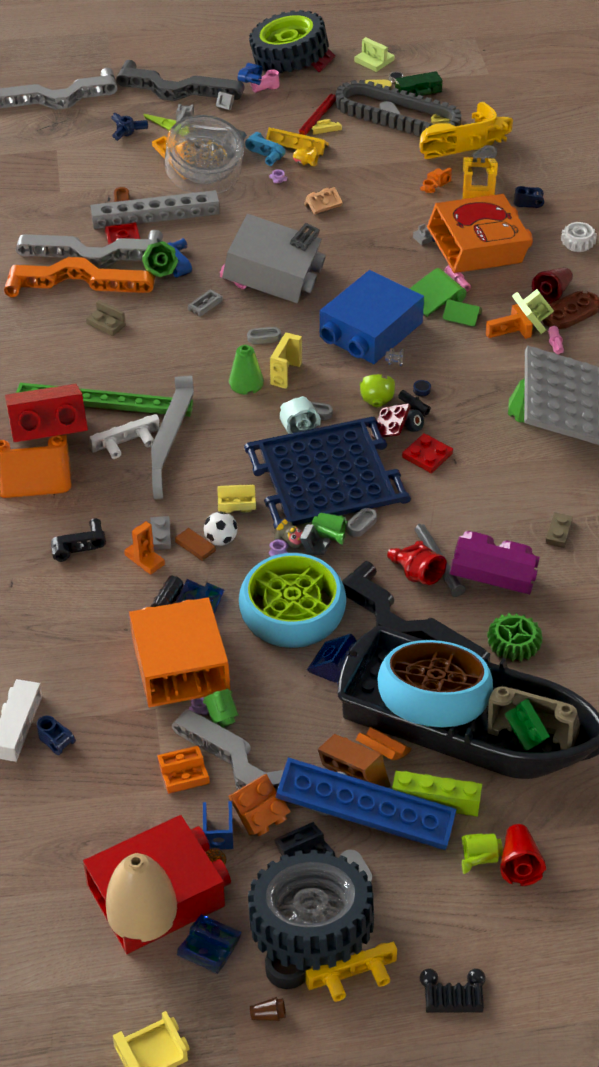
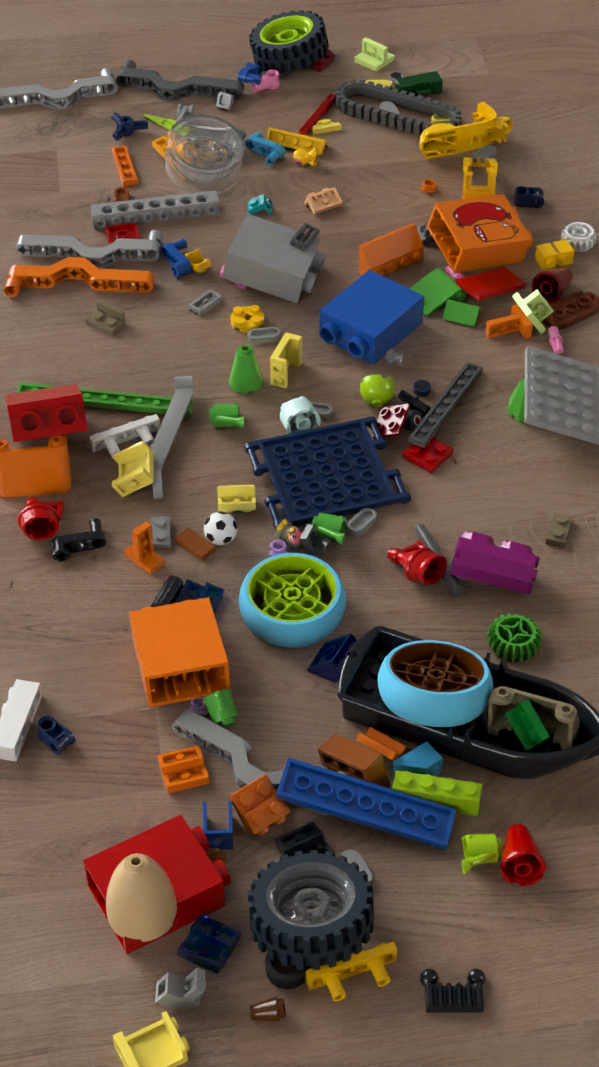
bright green cone [142,241,178,277] -> none
lavender plate [269,169,287,183] -> none
black beam [342,561,488,660] -> none
orange bracket [427,167,452,187] -> none
none -> red piece [17,497,64,541]
none -> orange tile [111,145,139,187]
none -> light yellow panel [112,441,154,497]
none -> light grey brick [155,967,207,1009]
none -> yellow bracket [185,249,212,273]
none -> bright green piece [209,403,245,428]
none -> yellow plate [231,305,264,333]
none -> teal bracket [248,194,273,215]
none -> orange slope [359,223,424,276]
none -> dark azure slope [392,742,443,776]
none -> dark grey tile [408,362,483,448]
none -> red tile [456,267,527,301]
none -> yellow piece [535,239,574,270]

